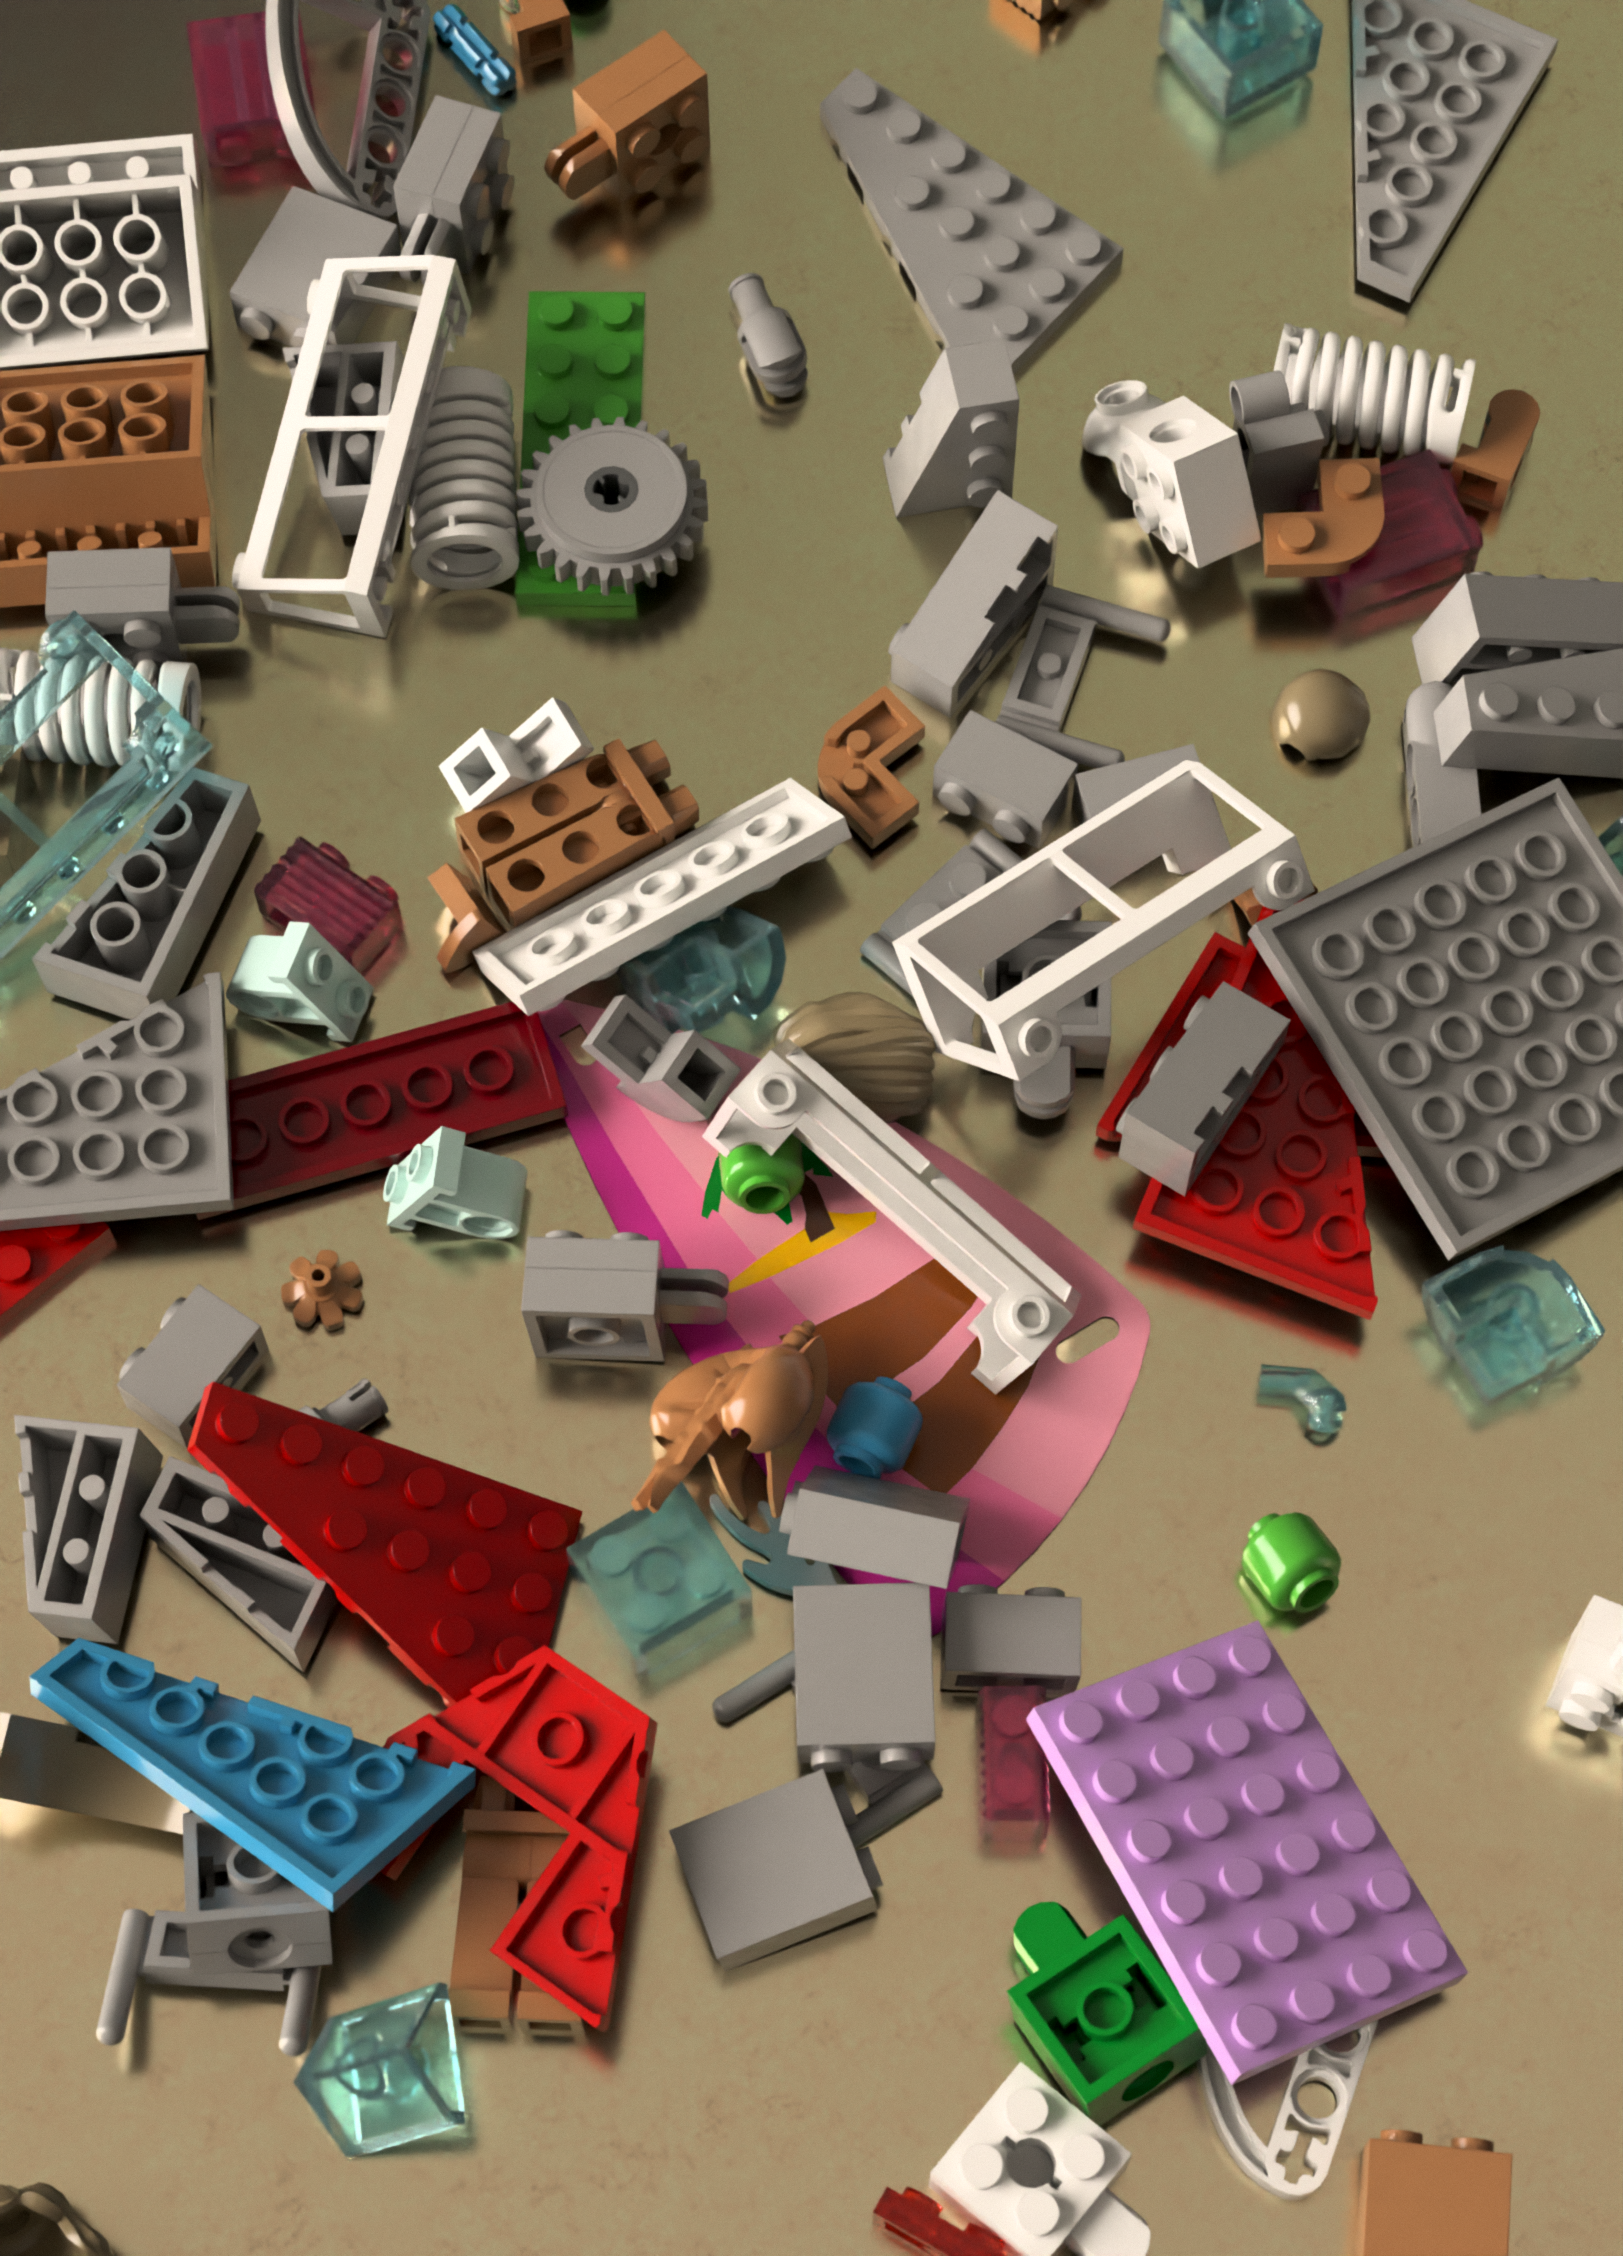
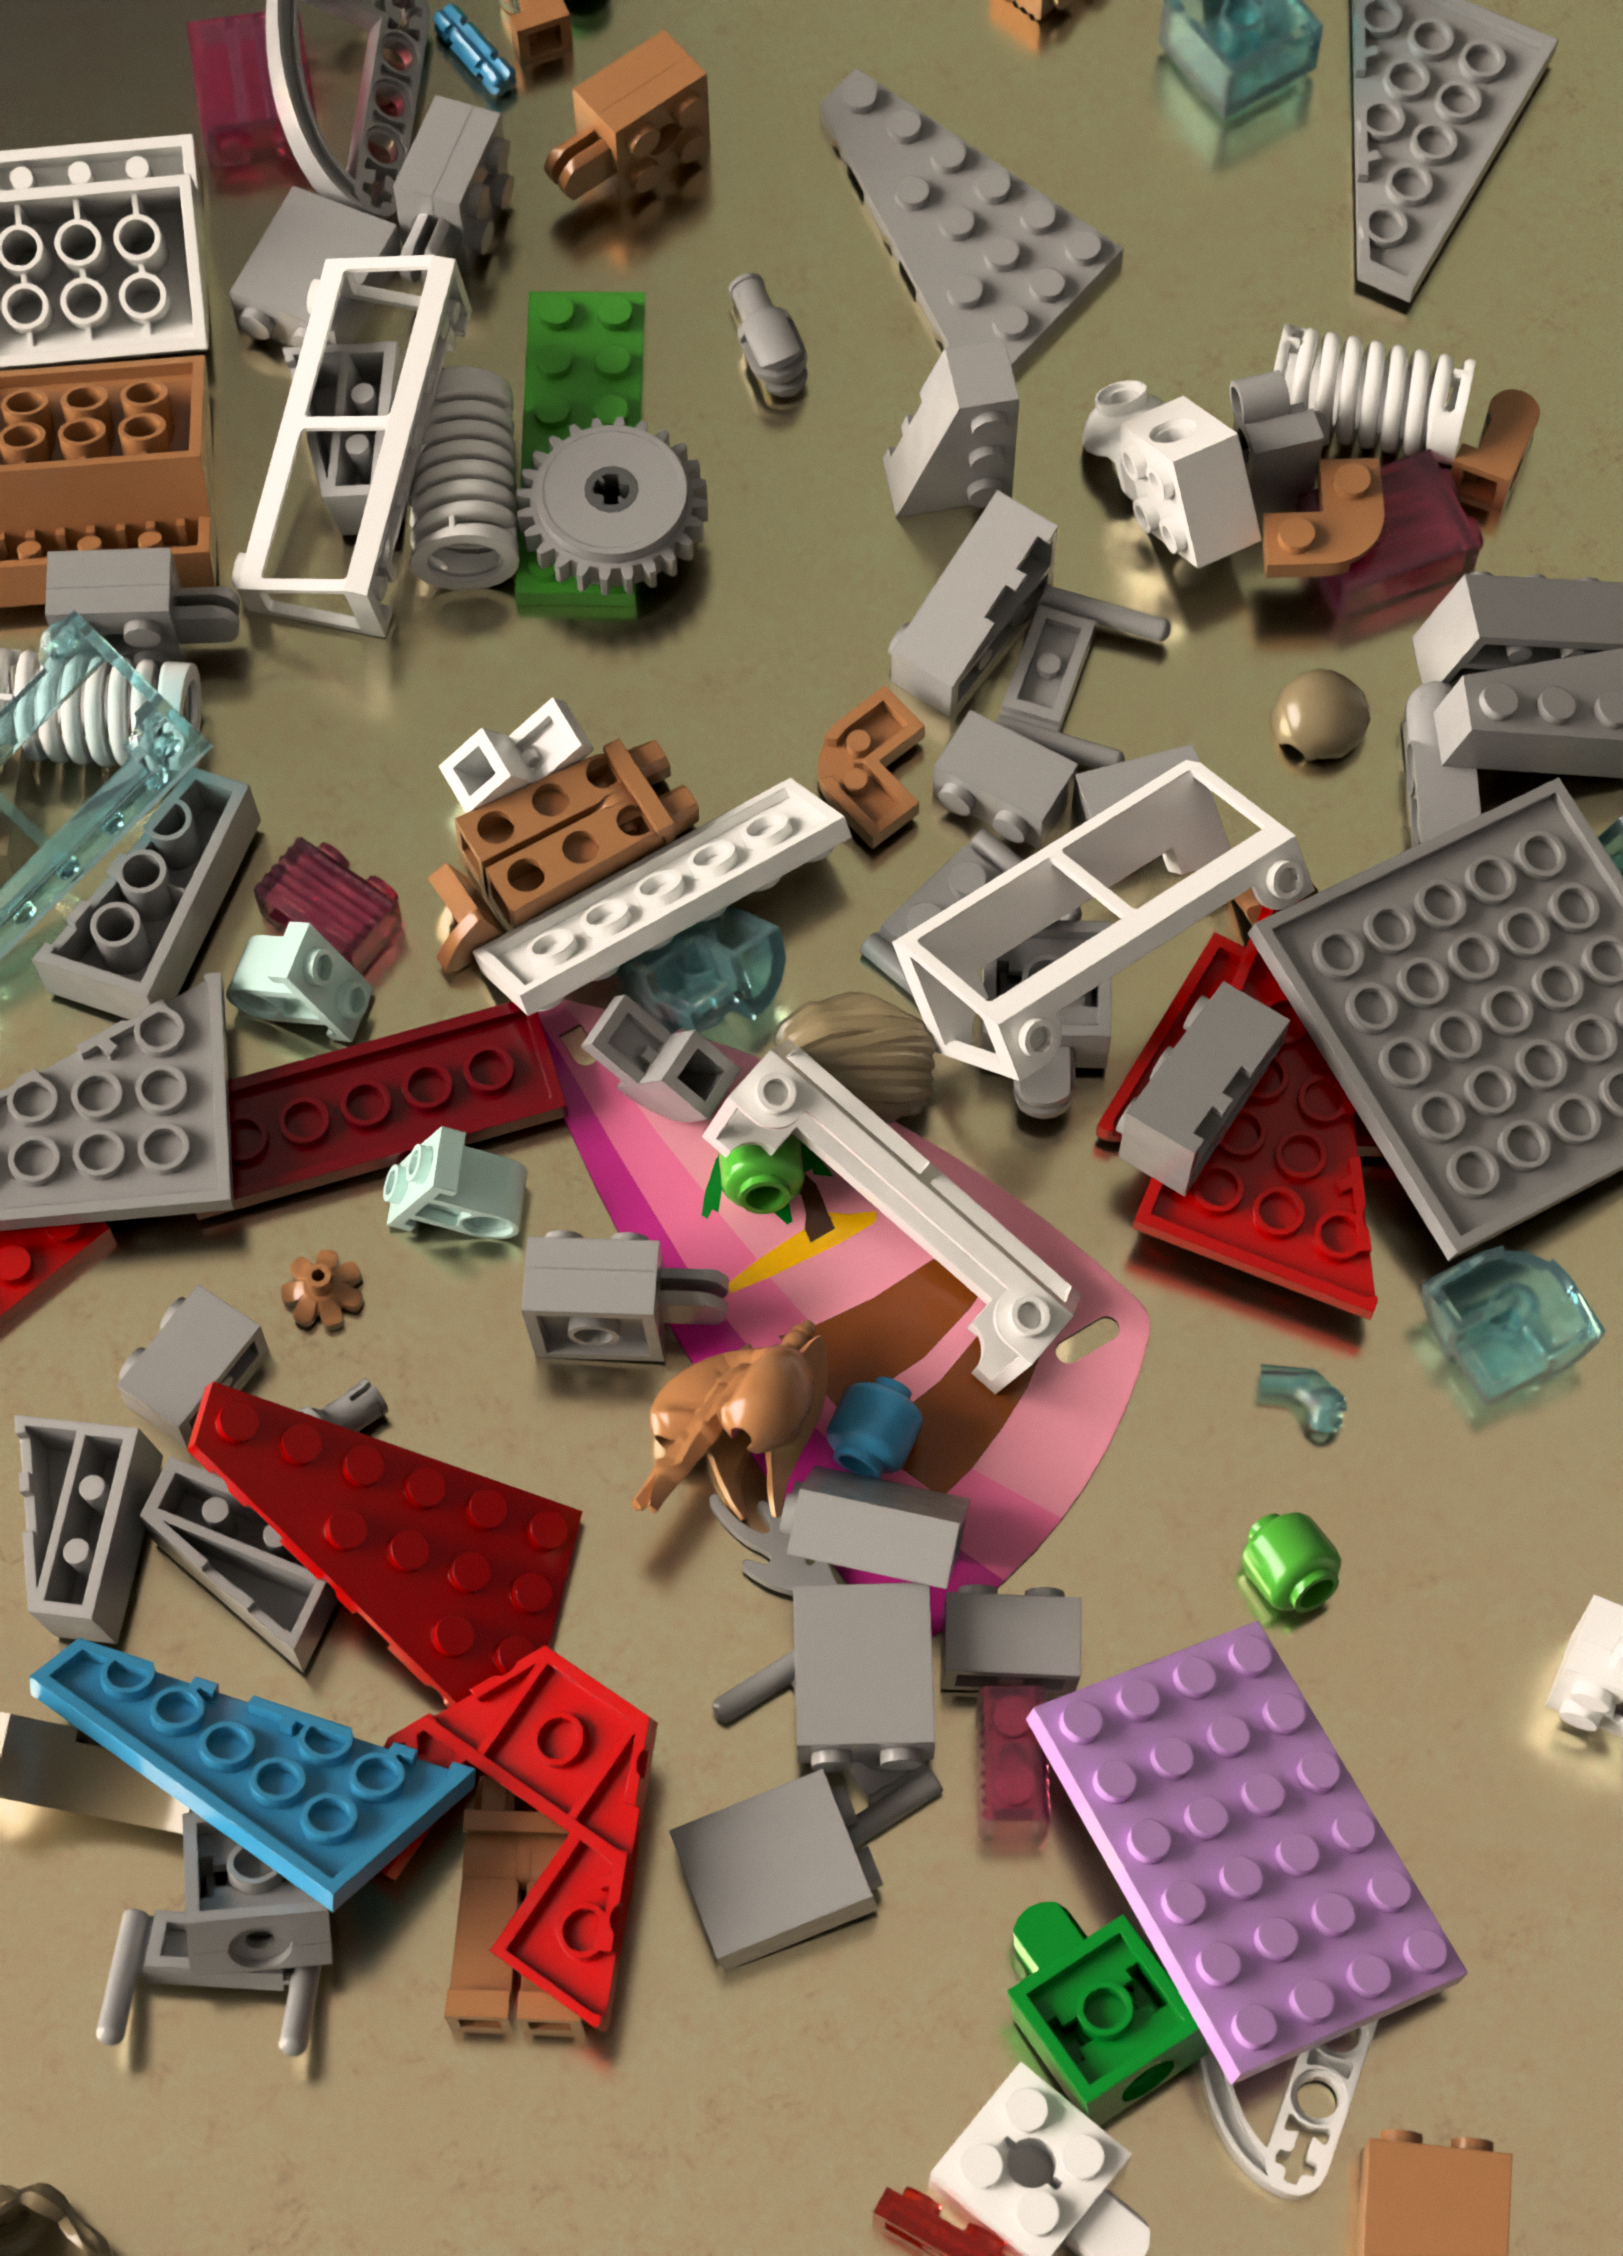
clear light blue slope [293,1982,466,2158] -> none
clear light blue brick [566,1481,753,1682] -> none

